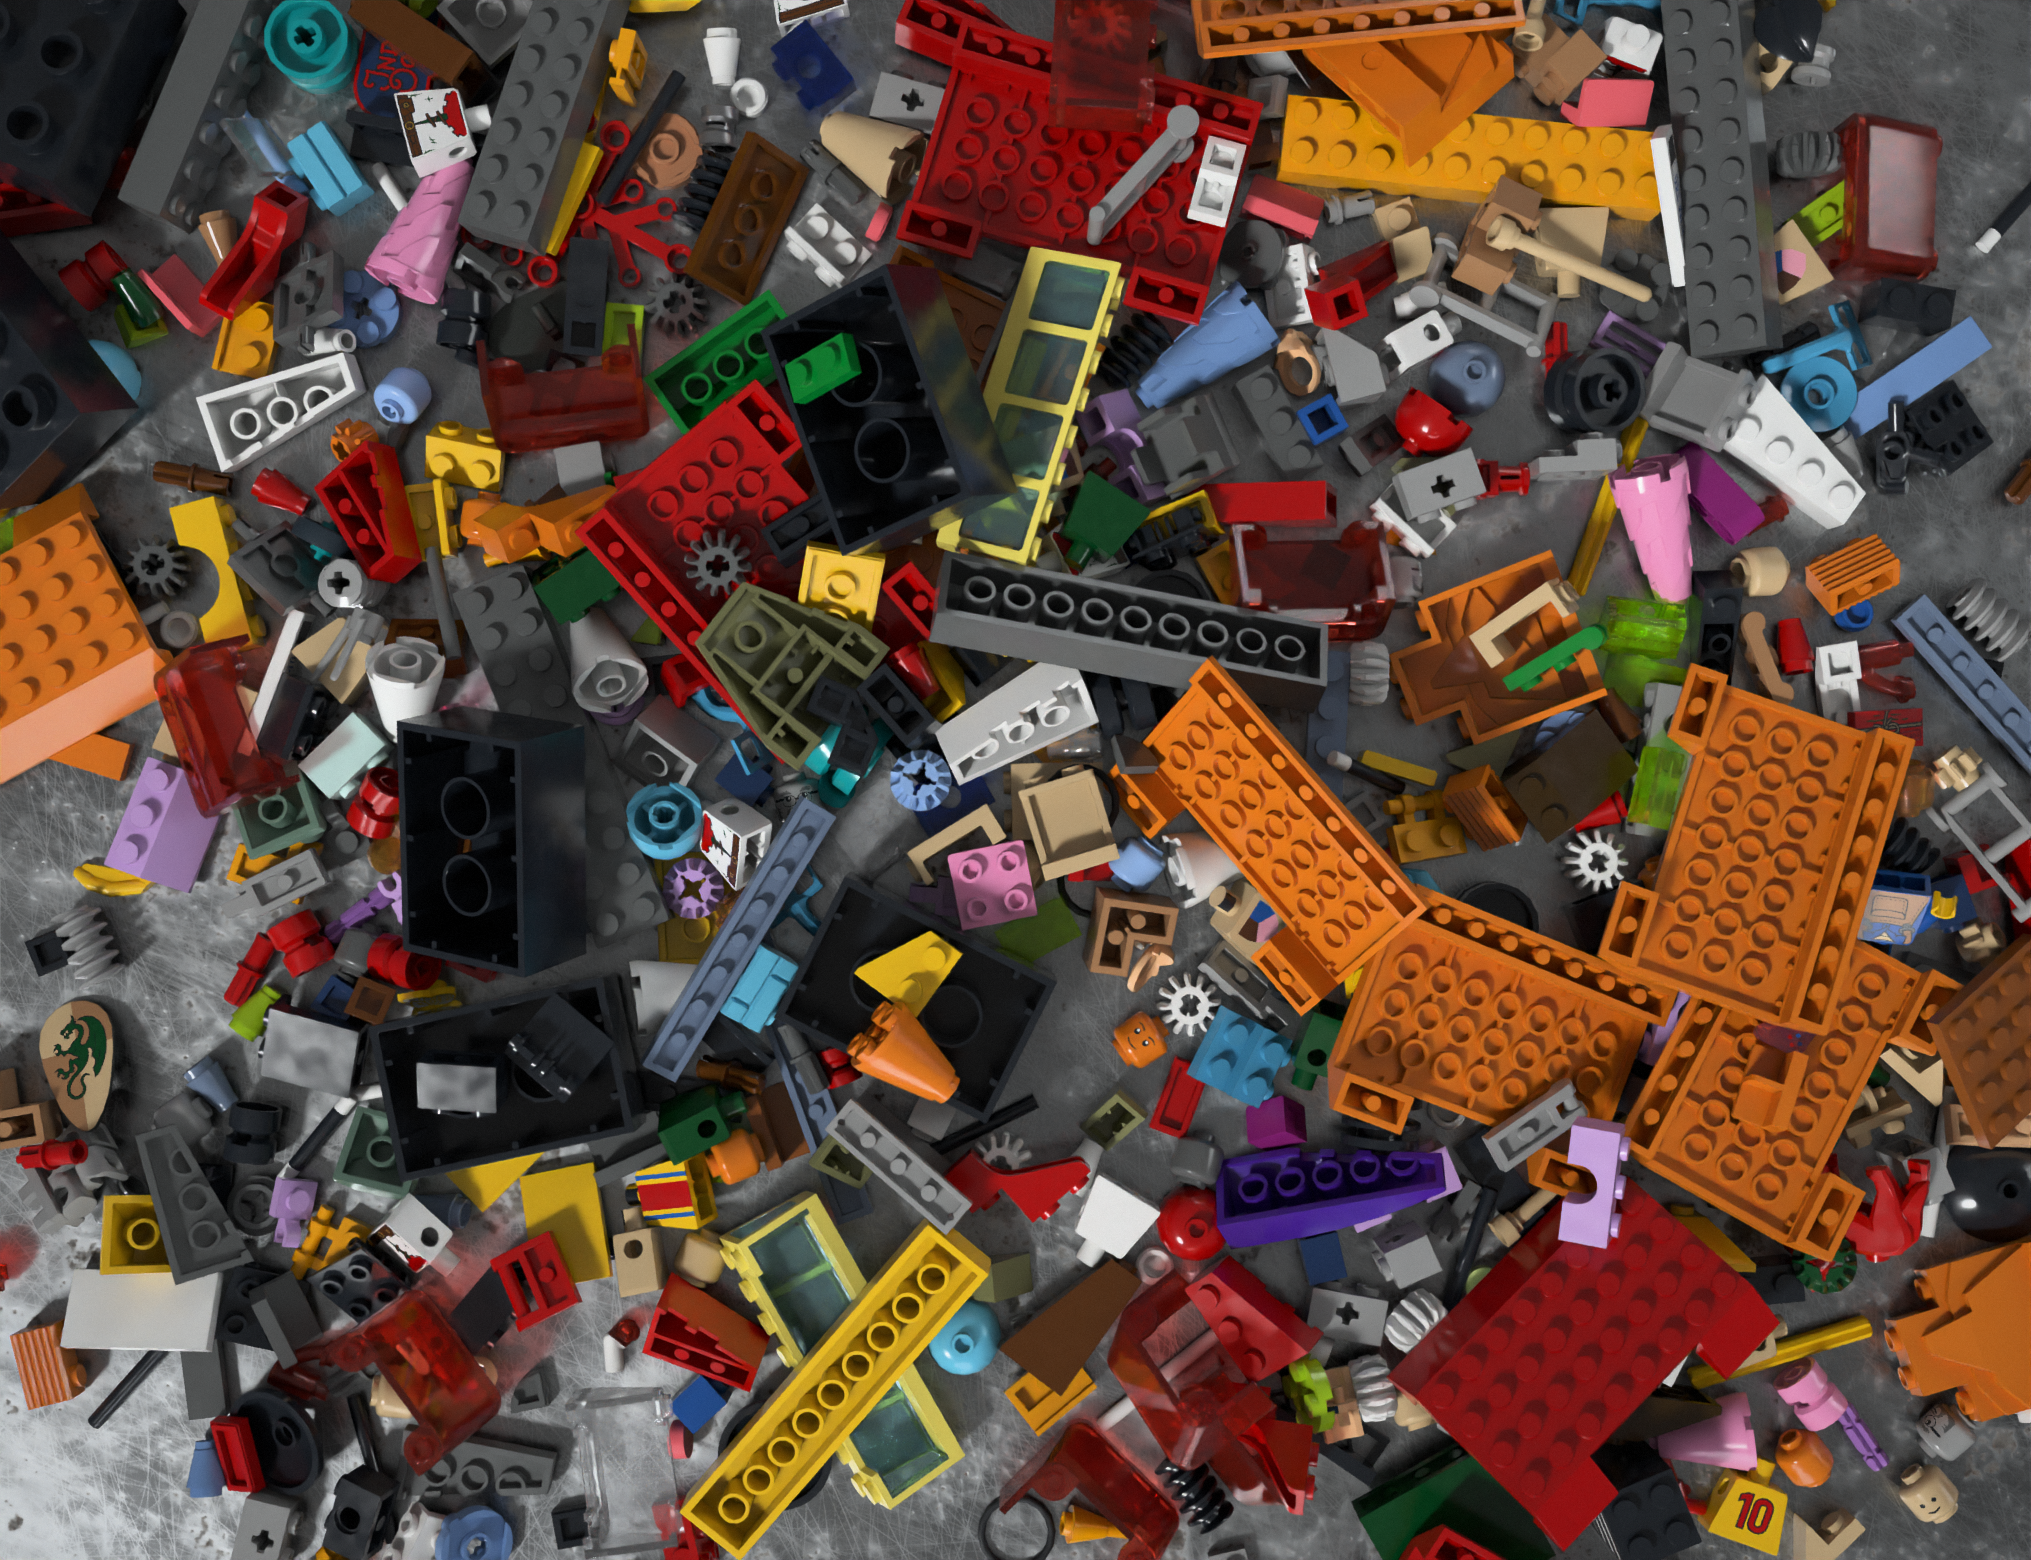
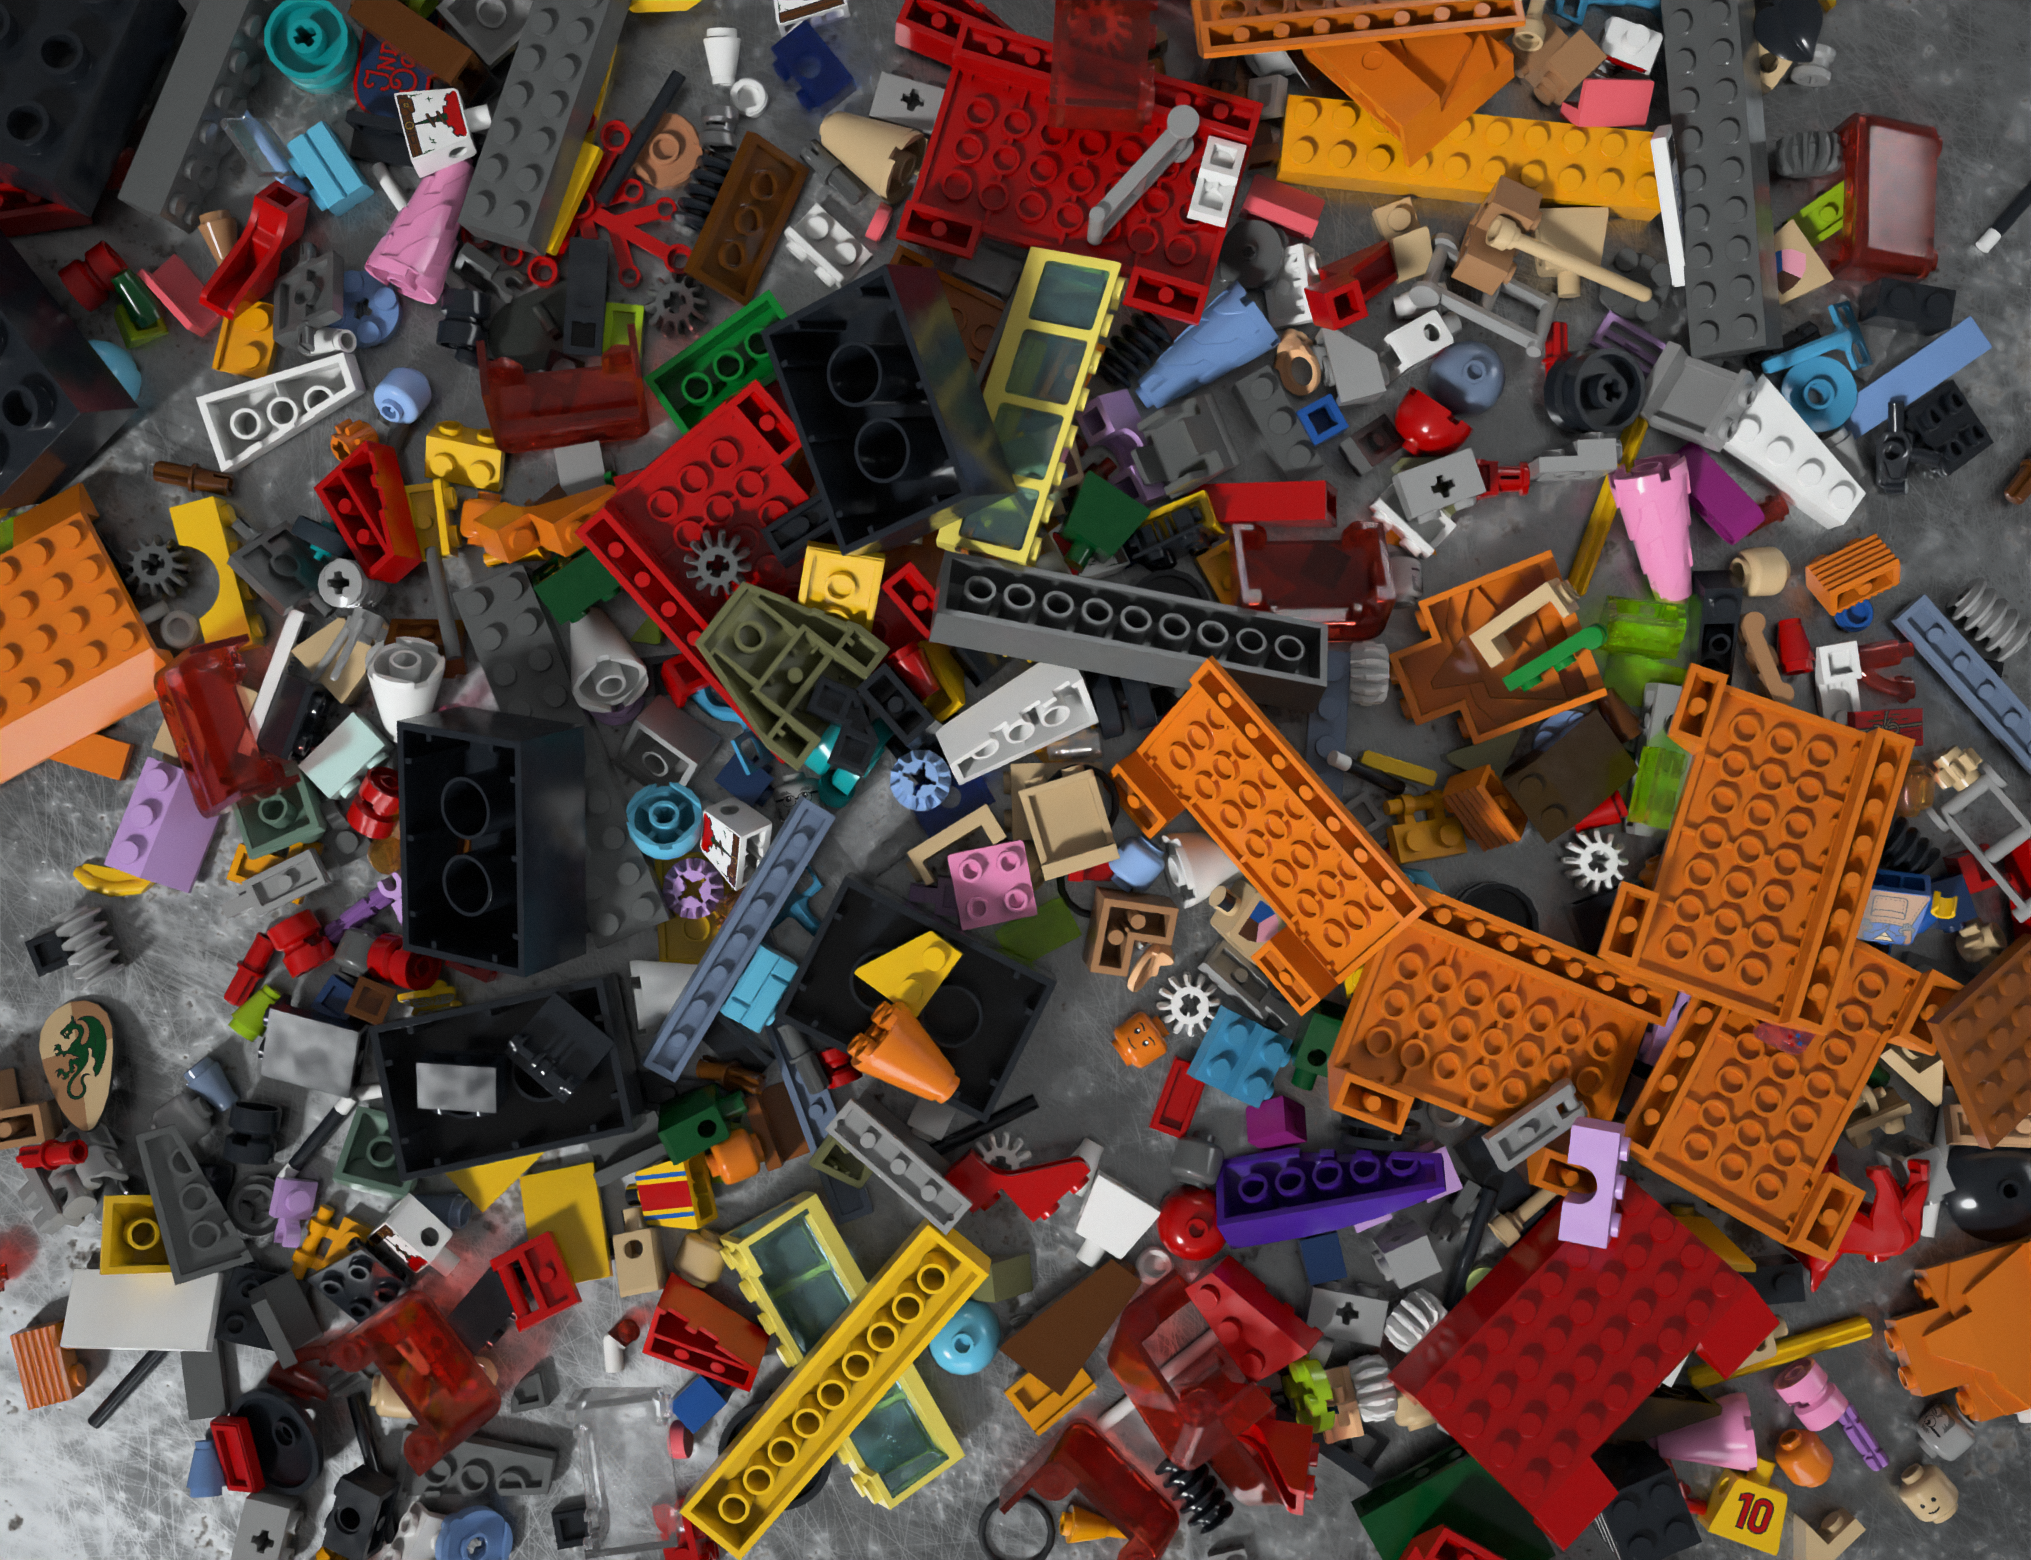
red cone [251,467,313,516] -> none
light orange plate [609,27,648,108] -> none
green plate [785,333,862,404] -> none
olive slope [1079,1082,1148,1152] -> none
dark grey tile [1109,735,1159,774] -> none
light grey pin [1324,189,1375,225] -> none
orange panel [1731,1044,1809,1133] -> none
dark green gear [1792,1238,1857,1294] -> none

